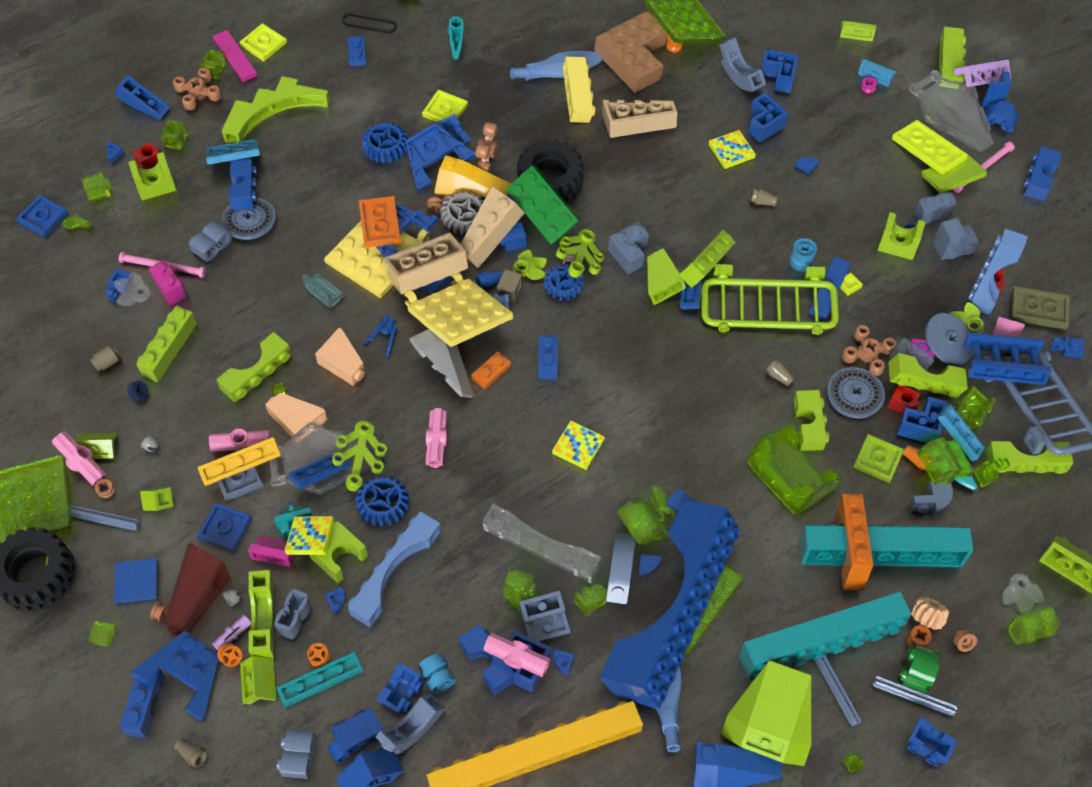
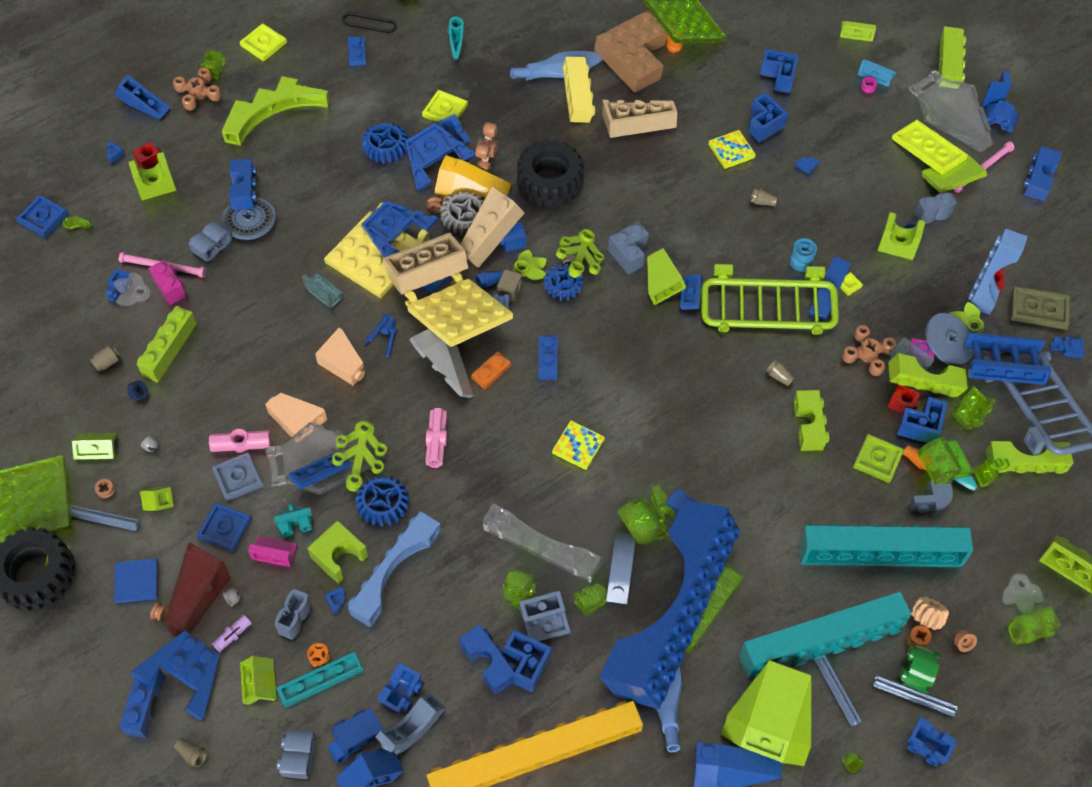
bright pink piece [52,431,106,486] -> none
clear neon green brick [81,172,112,202] -> none
clear neon green tile [87,621,116,647] -> none
clear neon green brick [160,120,188,150] -> none
yellow fence [198,437,281,486] -> none
dark azure tile [206,139,260,165] -> none
dark pink tile [212,30,257,83] -> none
lime arch [216,332,292,402] -> none
orange wheel [217,643,242,667] -> none
lime arch [249,570,274,658] -> none
clear neon green hinge [272,383,288,396] -> none
tile [285,516,335,555] -> none
orange tile [359,196,401,248] -> none
dark azure wheel [418,653,456,694] -> none
bright pink piece [484,633,550,677] -> none
green brick [505,165,582,245] -> none
blue tile [553,648,574,676] -> none
blue tile [638,554,661,576] -> none
lime brick [679,229,736,288] -> none
sand blue arch [719,37,766,92] -> none
clear neon green windscreen [747,423,844,514] -> none
piece [827,367,885,419] -> none
orange arch [834,494,873,590] -> none
sand blue brick [932,218,979,260] -> none
dark azure tile [937,404,985,462] -> none
lavender fence [954,59,1011,87] -> none
bright pink panel [993,317,1025,337] -> none

